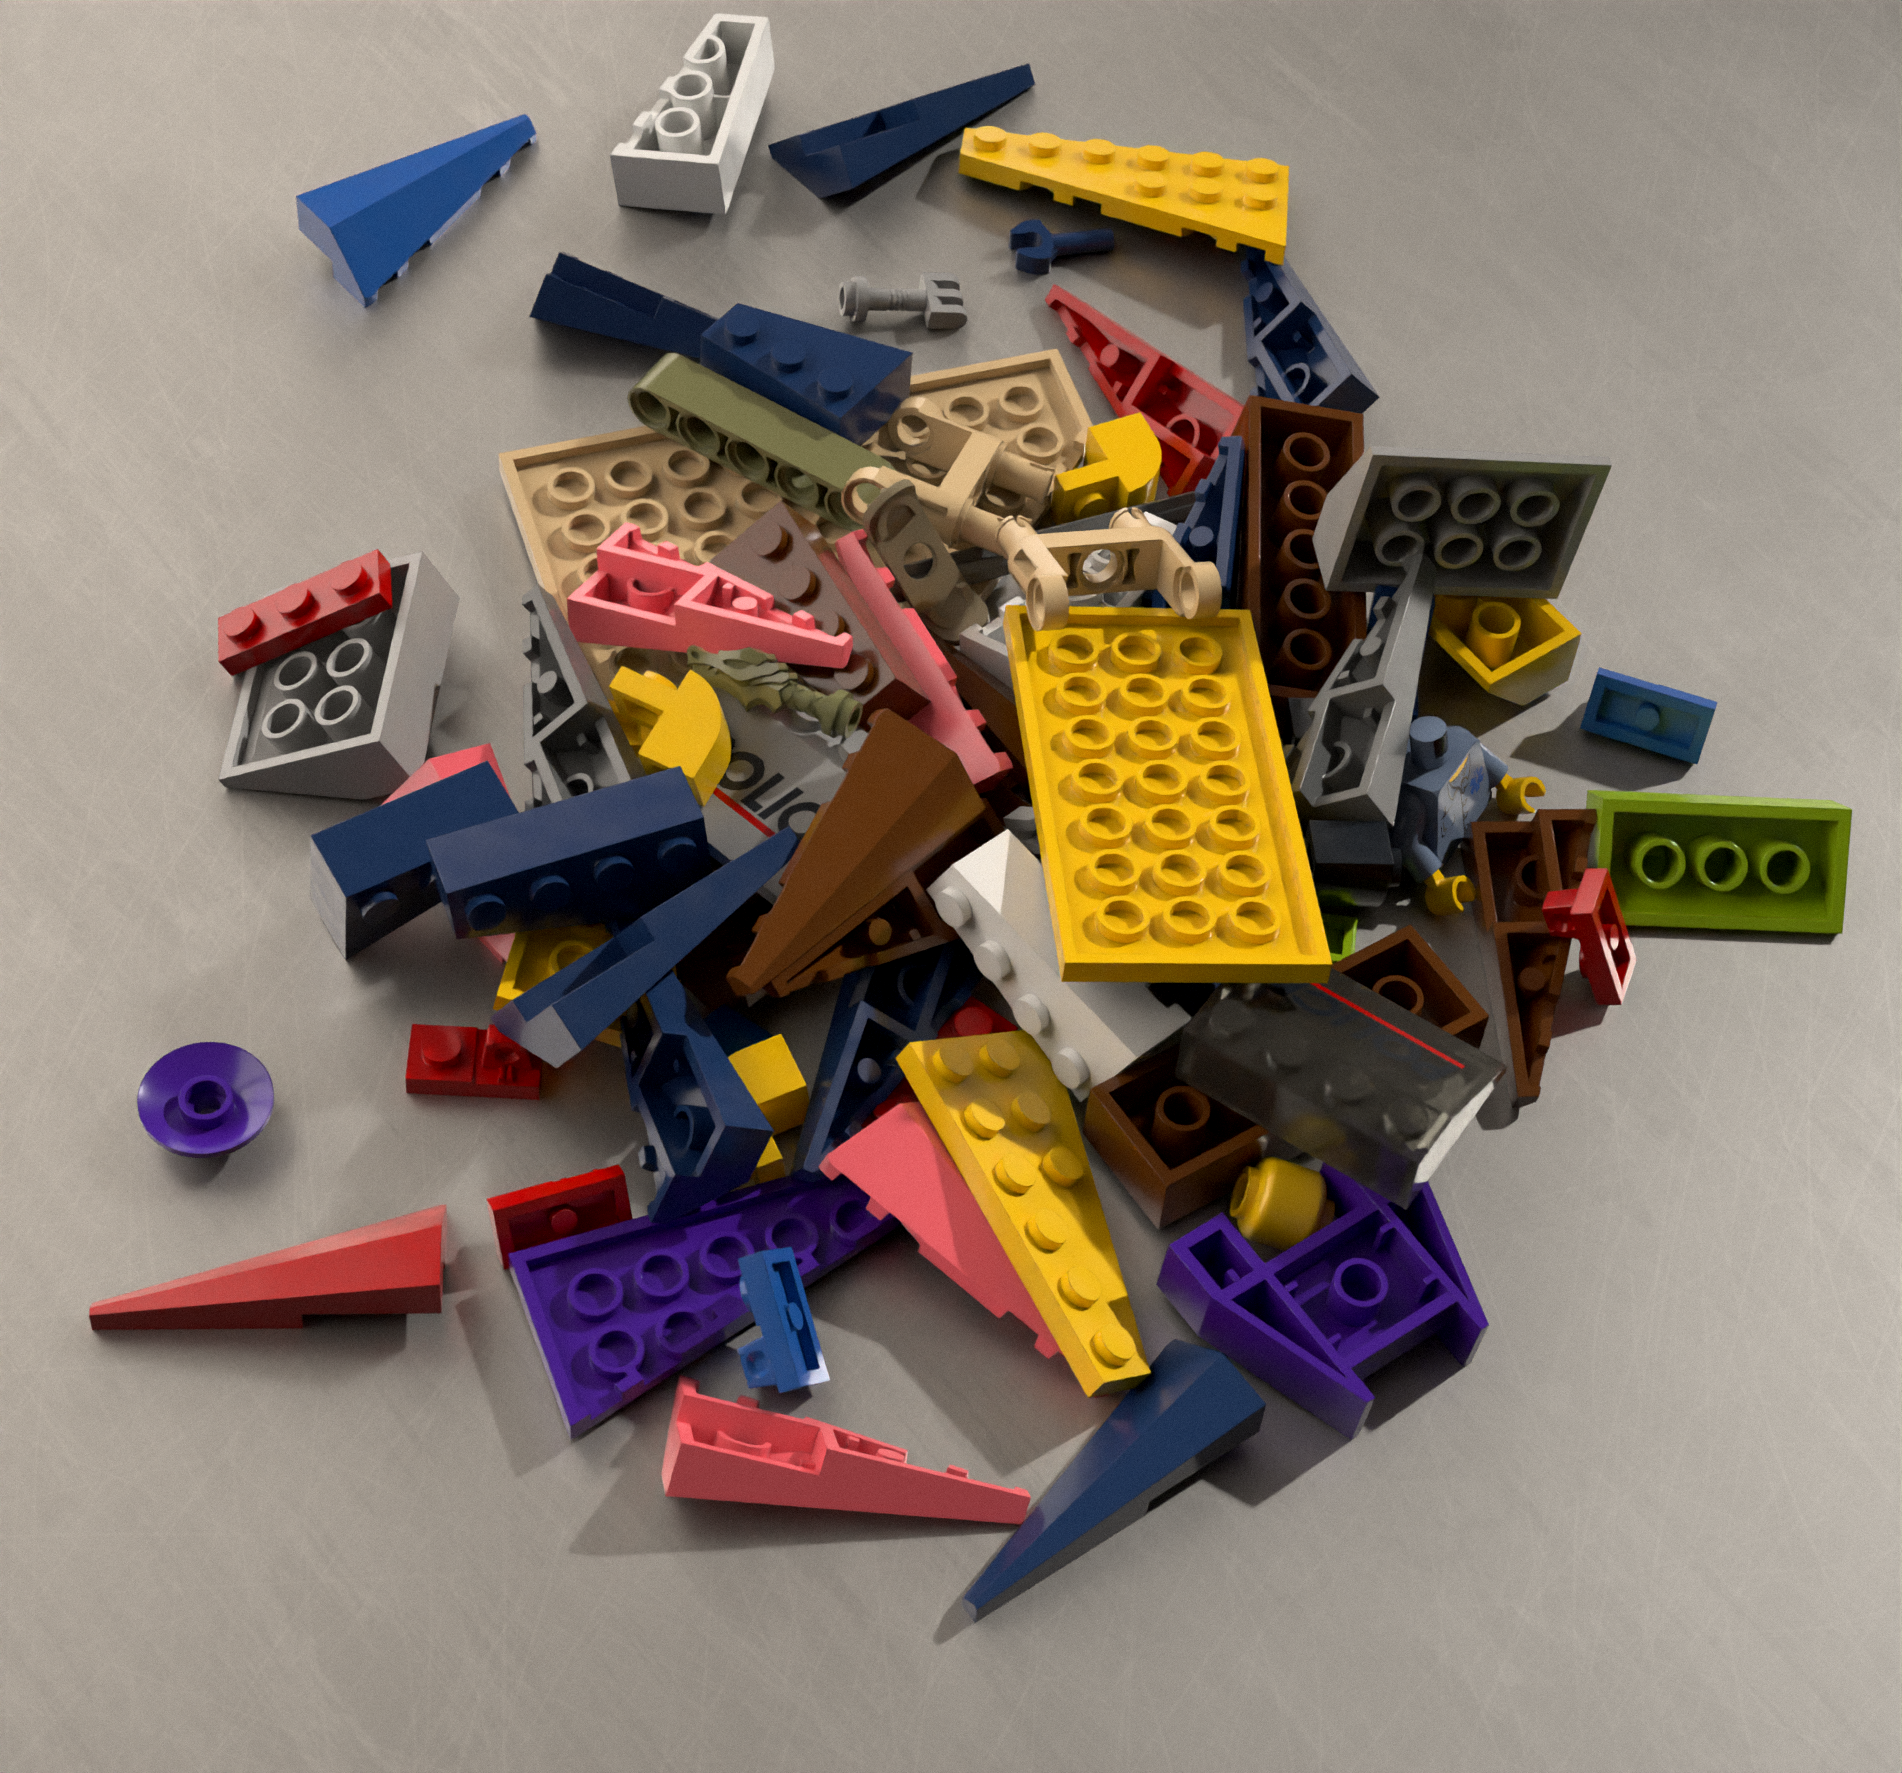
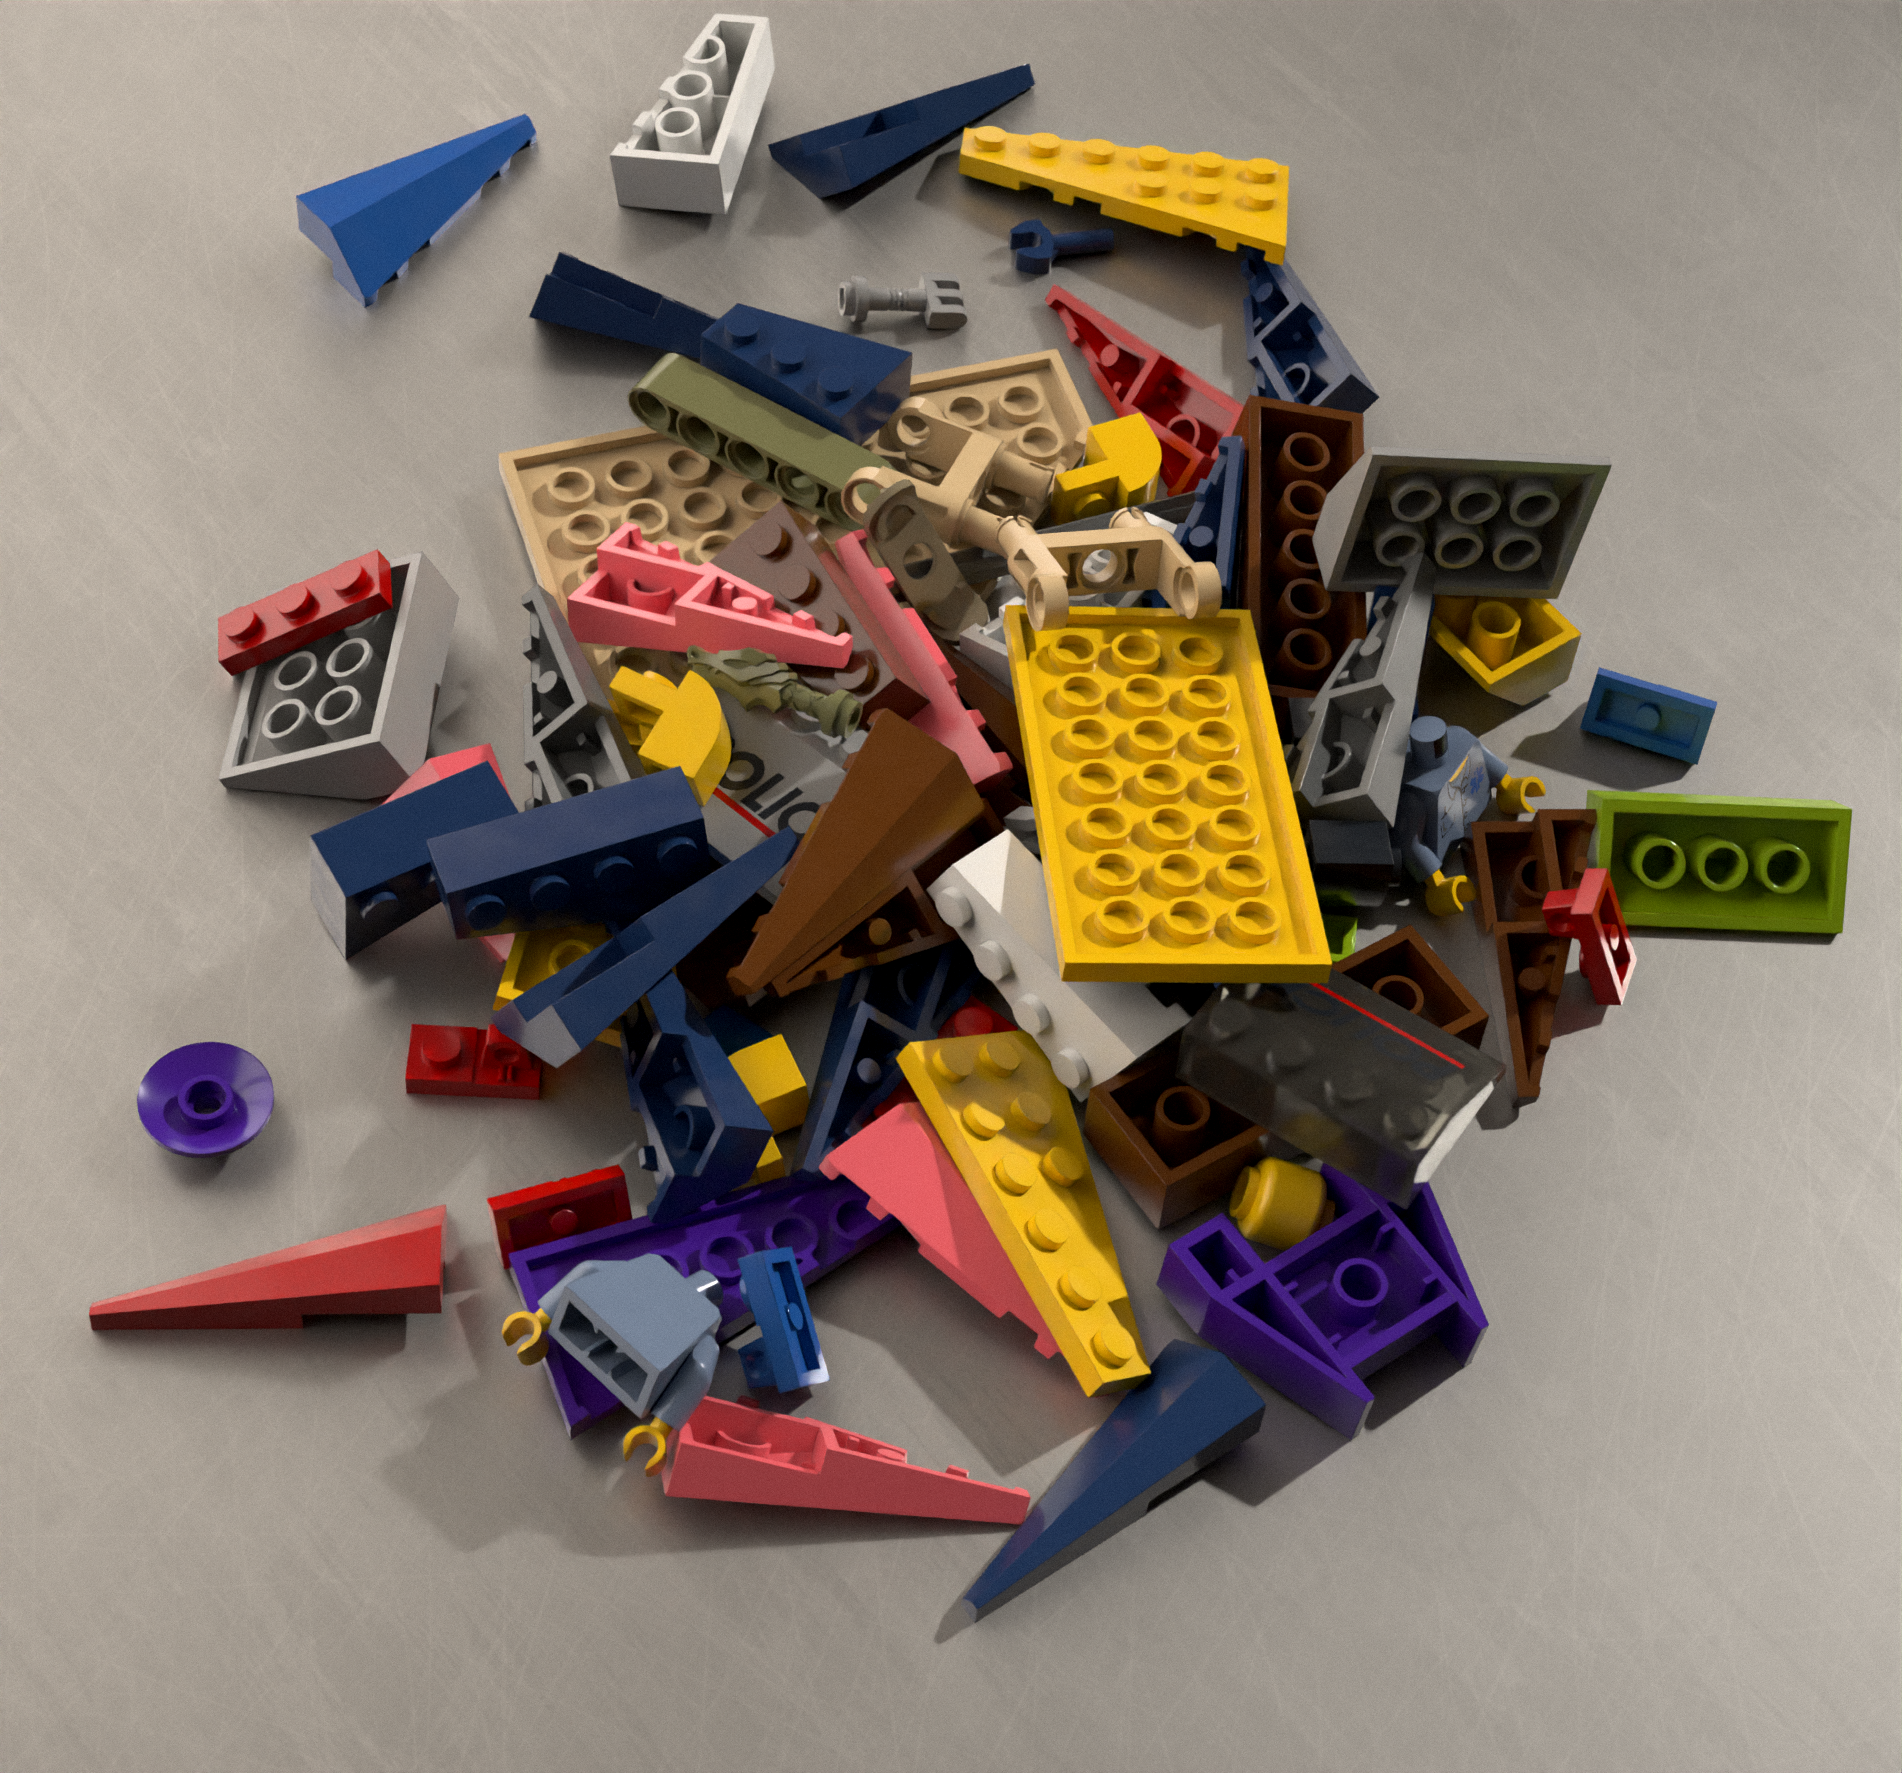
none -> sand blue torso [502,1253,724,1477]

